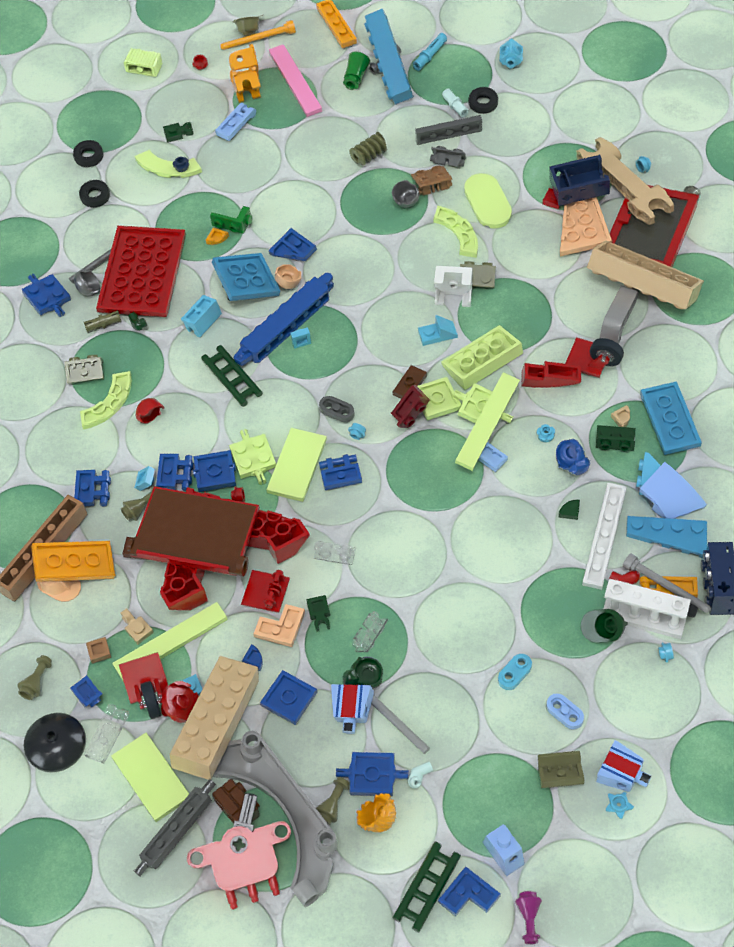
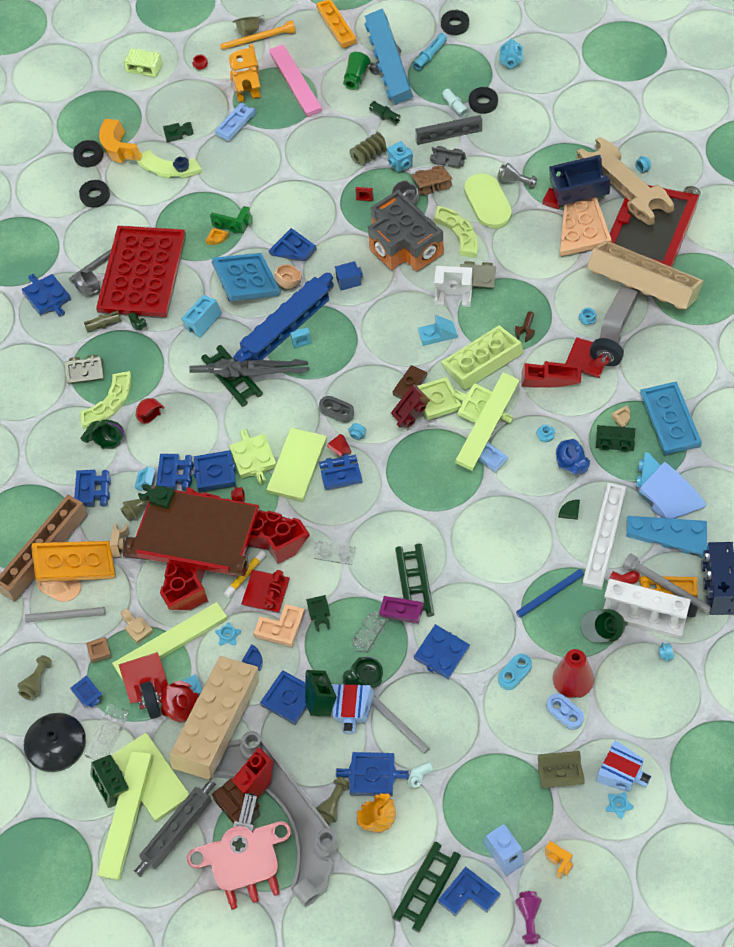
none -> light grey bar [25,607,105,622]
none -> dark green hair [80,419,125,449]
none -> dark green bracket [90,755,129,808]
none -> yellowish green tile [97,751,153,881]
none -> light orange arch [99,118,142,164]
none -> tan plate [110,524,129,557]
none -> dark green plate [138,484,176,509]
none -> dark grey sword [189,359,309,377]
none -> medium azure plate [215,622,241,646]
none -> yellow bar [223,550,266,598]
none -> red slope [231,747,273,799]
none -> dark green slope [305,670,337,717]
none -> red slope [327,434,352,456]
none -> blue brick [335,261,363,291]
none -> red slope [355,187,374,201]
none -> dark grey piece [368,190,444,272]
none -> dark green pin [369,101,401,125]
none -> magenta hinge [379,596,424,624]
none -> medium azure brick [387,141,413,172]
none -> dark green bar [395,543,434,617]
none -> blue plate [414,624,470,680]
none -> black tyre [441,10,469,35]
none -> flat silver piece [498,163,537,189]
none -> reddish brown bar [515,311,535,342]
none -> blue bar [516,569,584,618]
none -> light orange bracket [545,841,574,879]
none -> red cone [553,649,594,698]
none -> medium azure plate [579,308,597,325]

